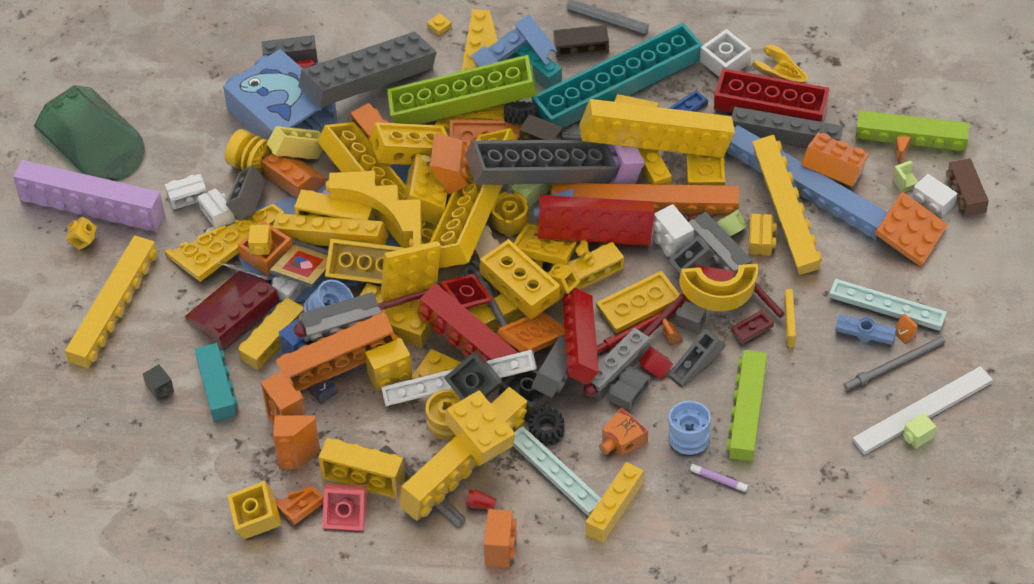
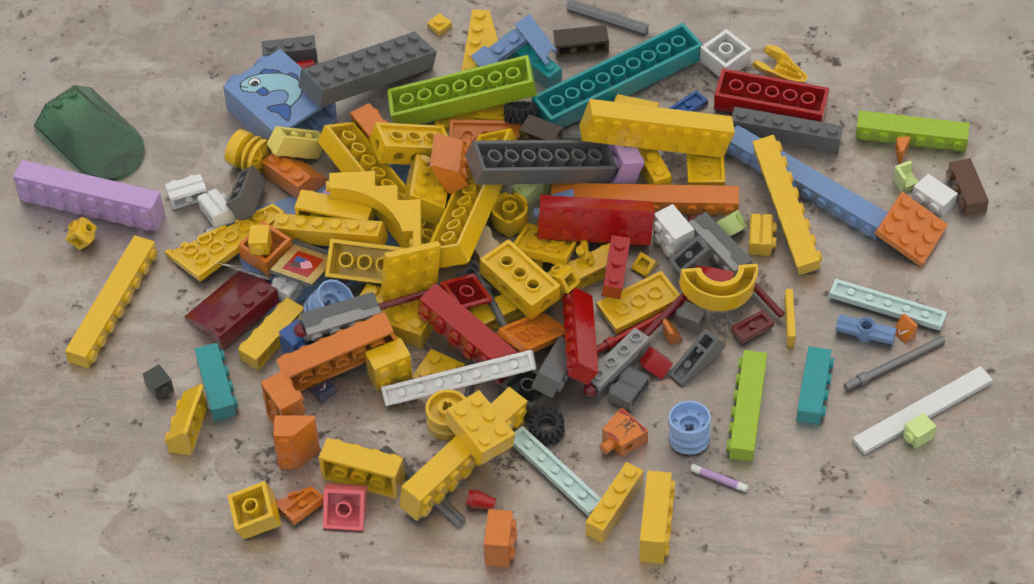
pearl dark grey brick [444,352,504,400] -> none
orange brick [801,133,869,187] -> none
none -> yellow slope [164,384,208,455]
none -> red brick [601,235,630,299]
none -> yellow slope [631,252,659,278]
none -> yellow brick [639,470,675,564]
none -> teal brick [796,346,835,425]

